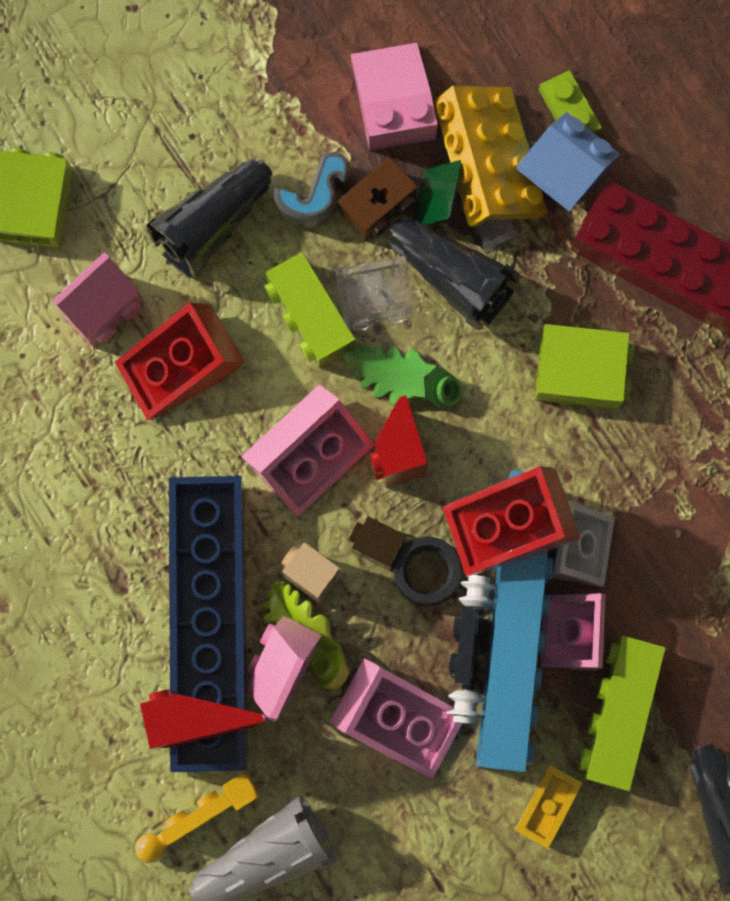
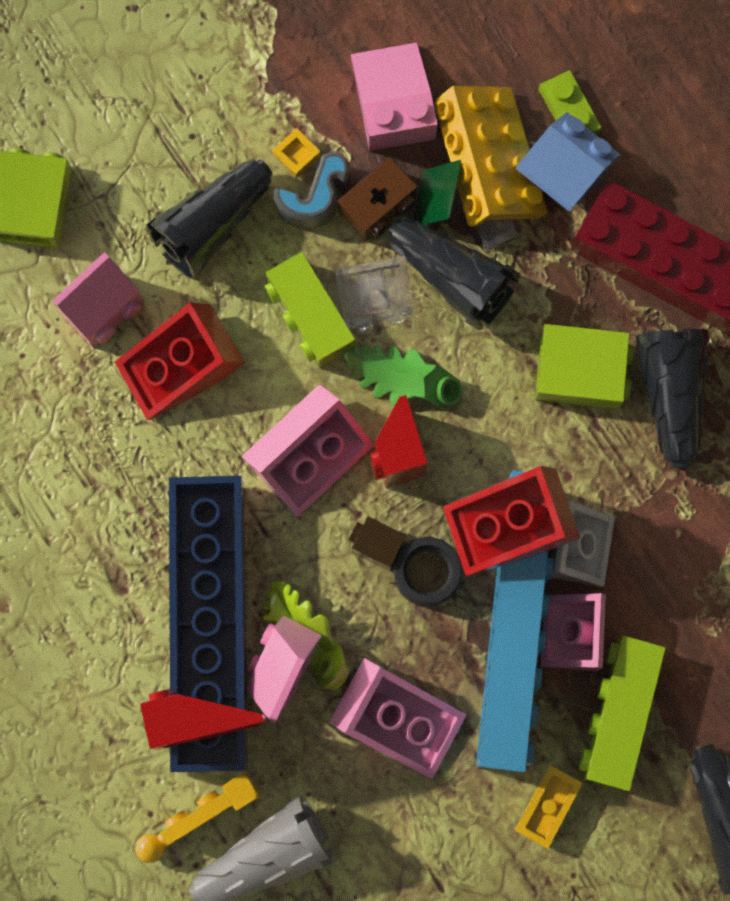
tan brick [281,542,341,605] -> none
plate [446,575,497,725] -> none
none -> yellow plate [272,128,321,179]
none -> black cone [636,329,709,468]

